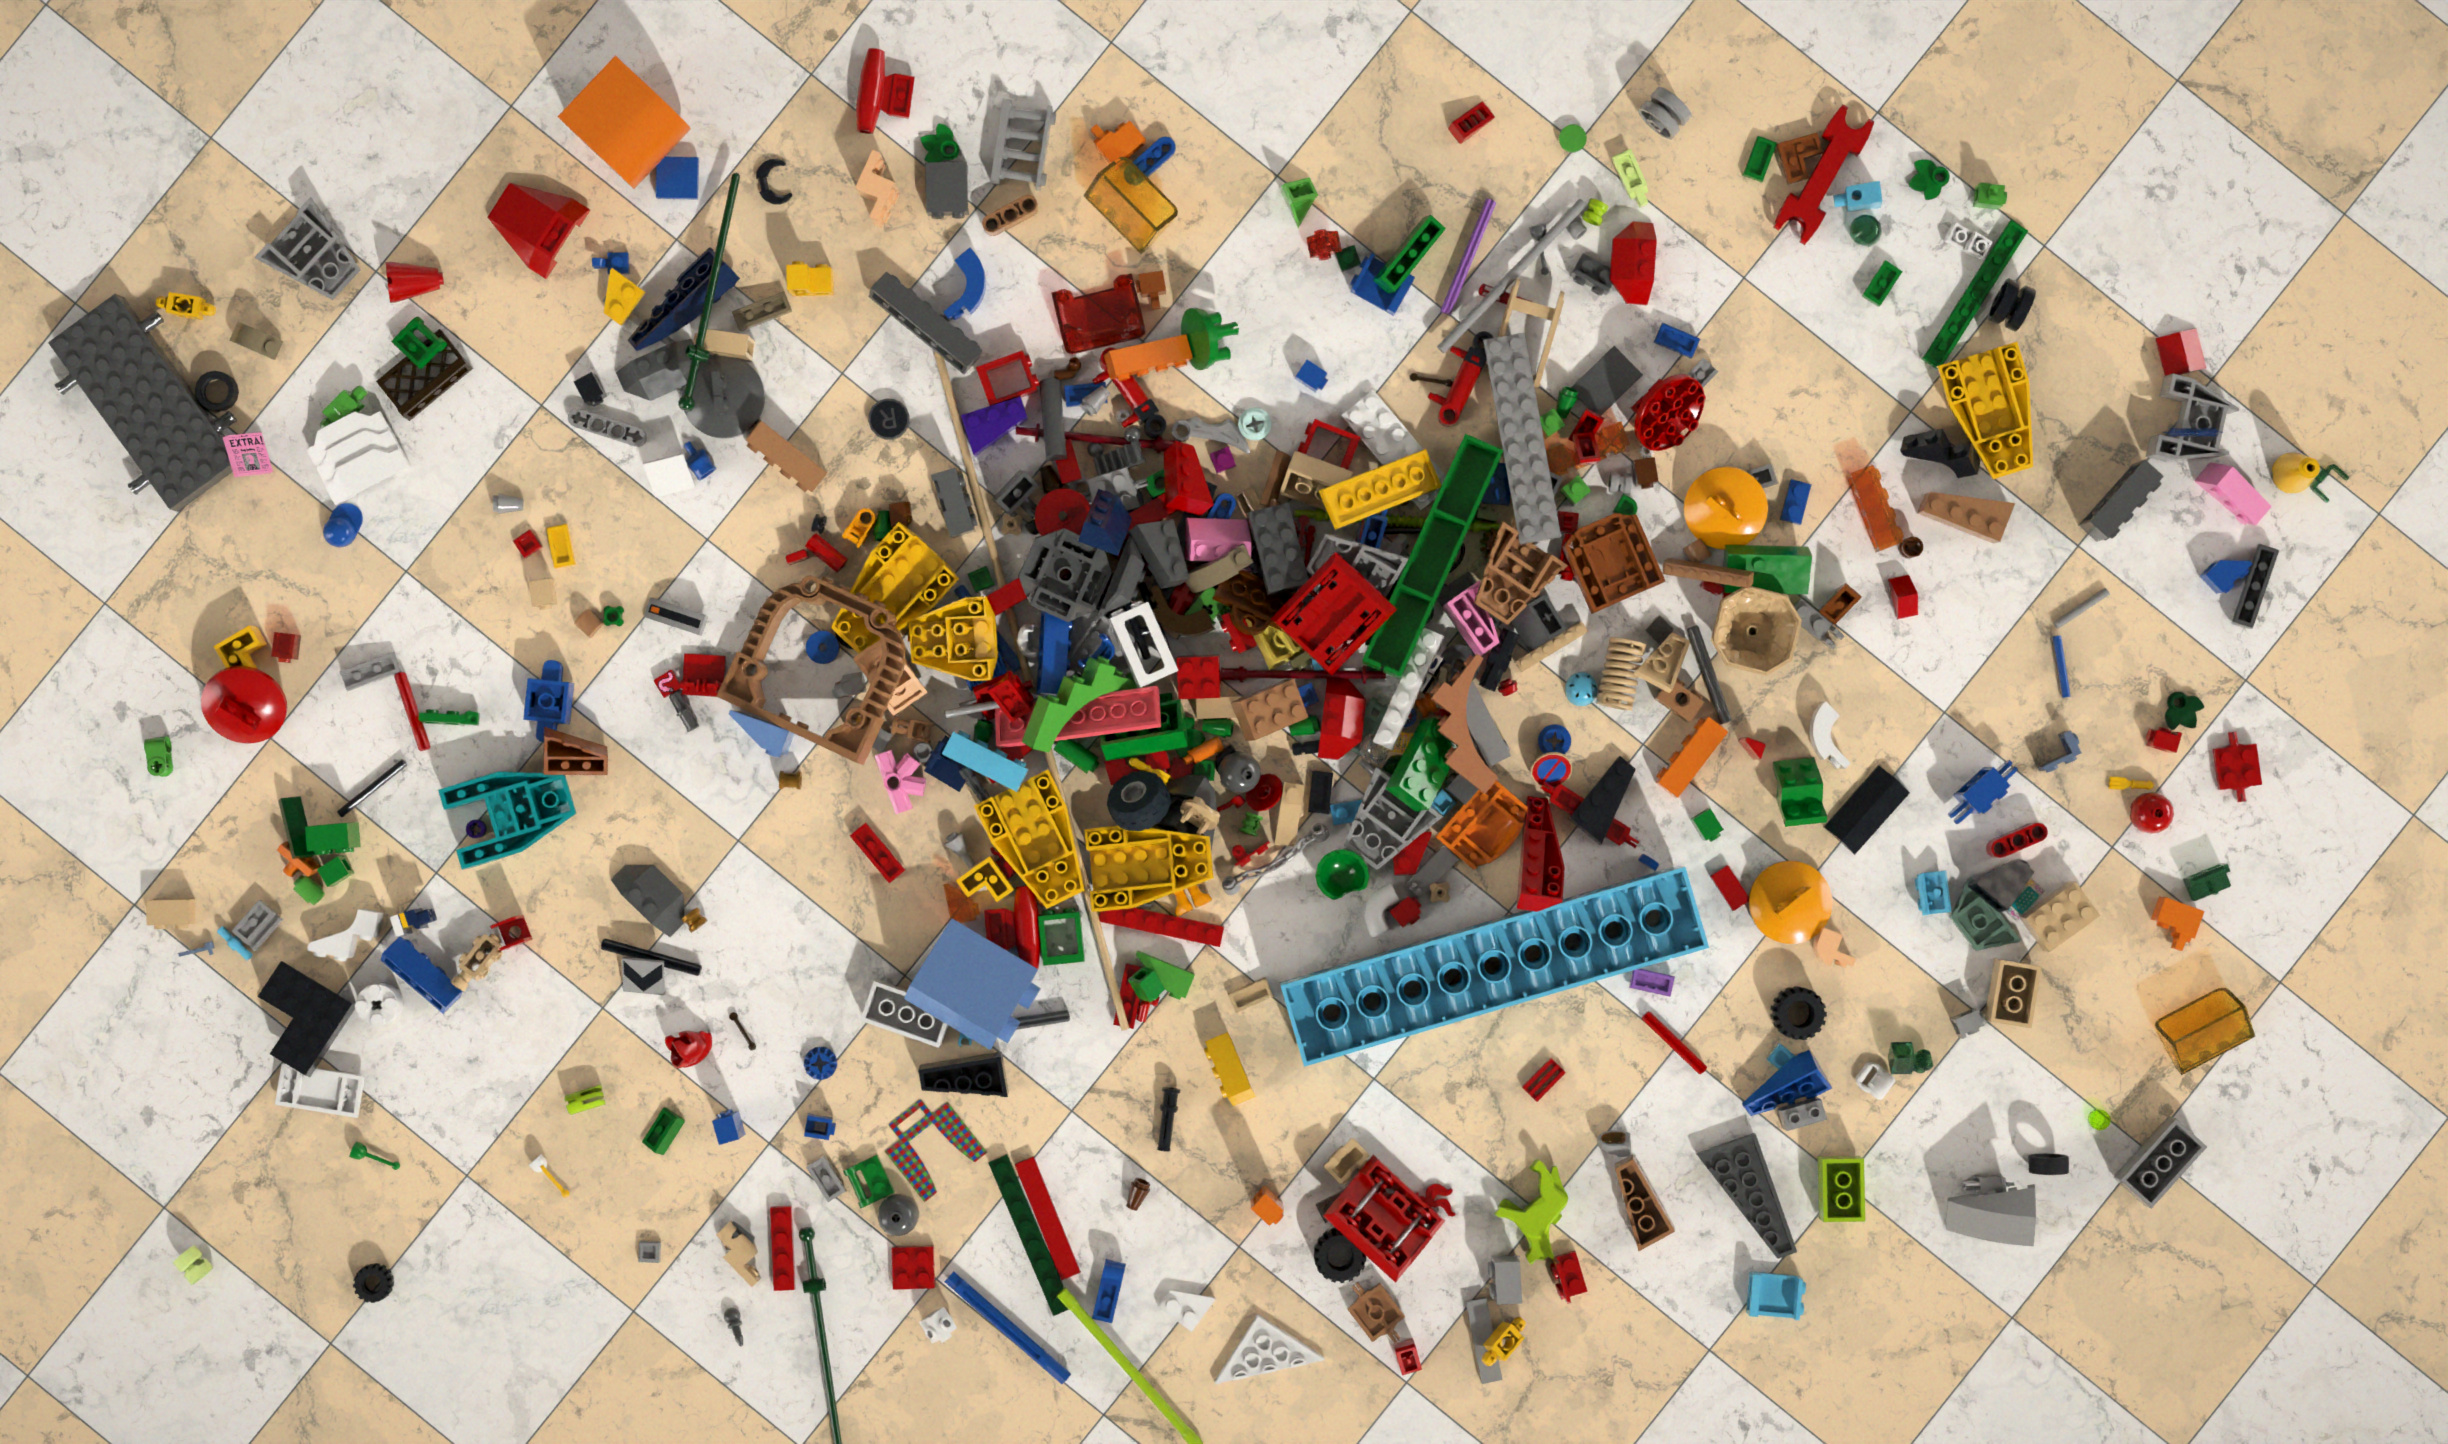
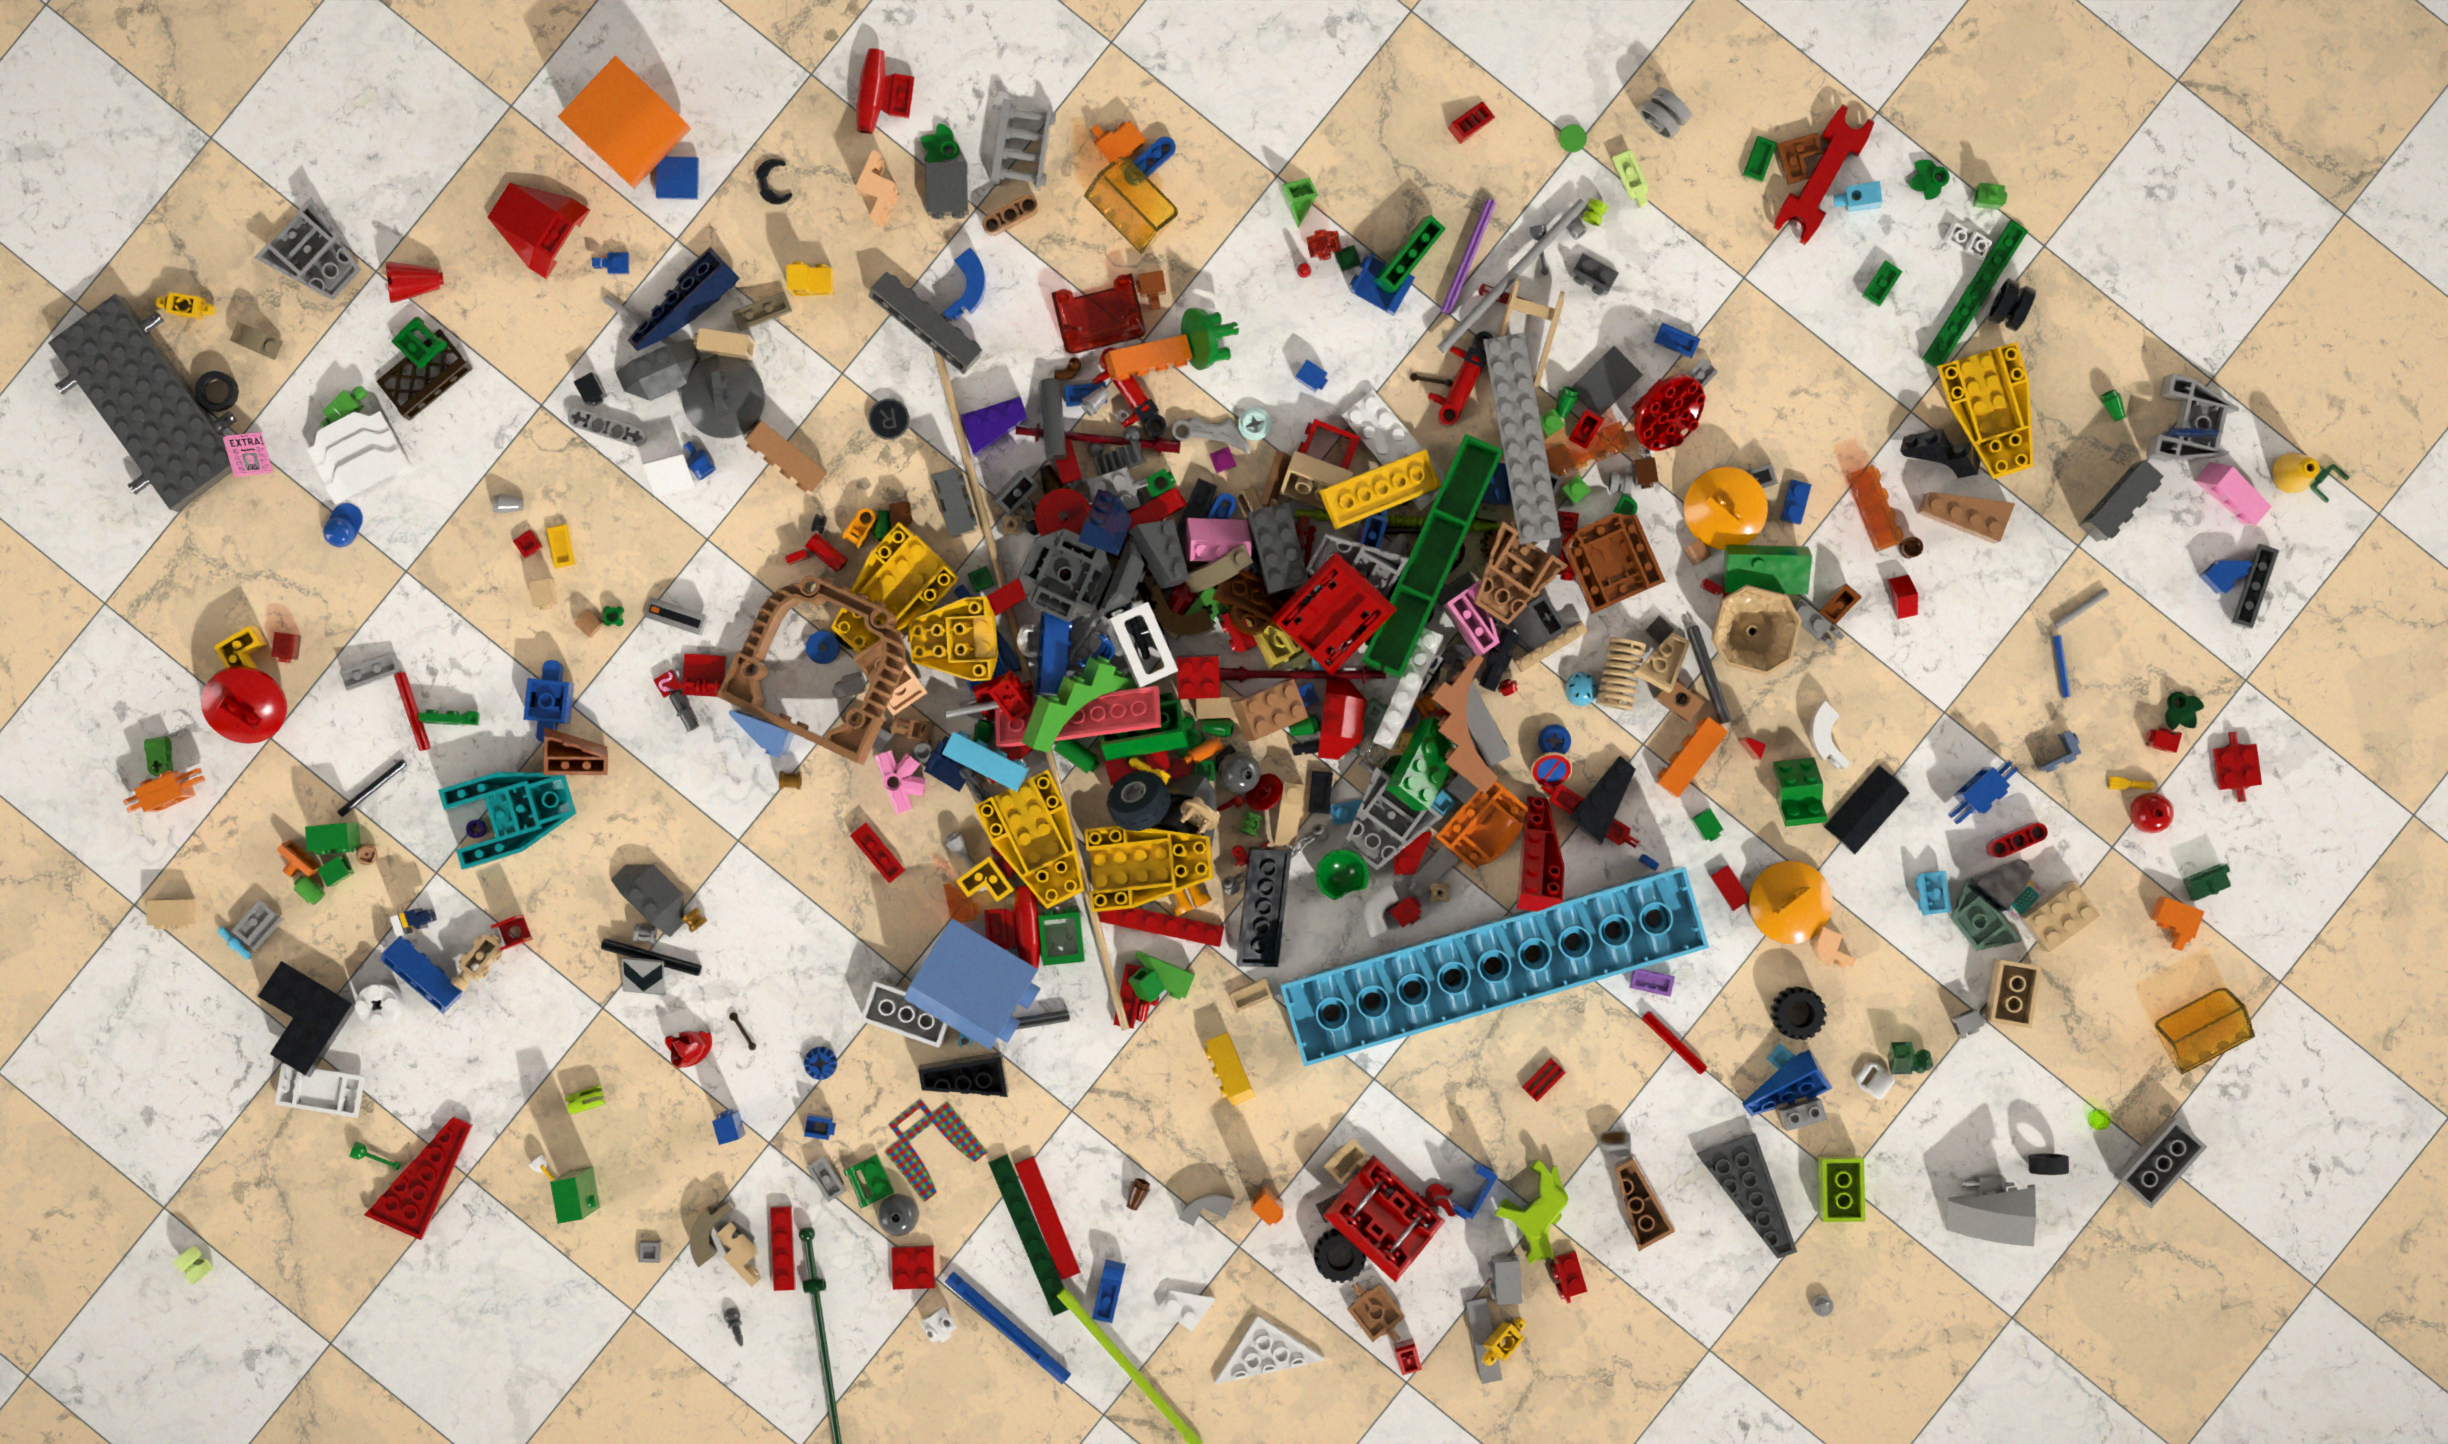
sand blue piece [178,941,215,957] -> none
dark green tile [278,796,314,859] -> none
white arch [307,908,384,961] -> none
black tyre [353,1263,394,1303] -> none
yellow wing [603,268,646,326] -> none
green slope [642,1107,685,1155] -> none
dark green bar [678,173,740,411] -> none
red window [976,350,1040,406] -> none
black pin [1157,1087,1181,1152] -> none
red wedge [1164,441,1214,516] -> none
red slope [1573,432,1601,466] -> none
red wedge [1610,221,1657,306] -> none
medium nougat piece [1663,558,1754,588] -> none
medium azure panel [1746,1271,1806,1320] -> none
clear green hair [1850,214,1882,247] -> none
red slope [2156,328,2206,376] -> none
none -> orange brick [123,768,206,813]
none -> medium nougat tile [356,843,378,865]
none -> red wing [364,1116,473,1240]
none -> green brick [550,1167,600,1224]
none -> light grey bush [633,924,658,945]
none -> dark tan arch [690,1200,736,1268]
none -> light grey brick [1178,1193,1235,1226]
none -> black plate [1236,847,1292,967]
none -> red piece [1297,263,1311,278]
none -> blue panel [1451,1161,1498,1220]
none -> light grey tile [1811,1294,1833,1316]
none -> green cone [2101,389,2126,422]

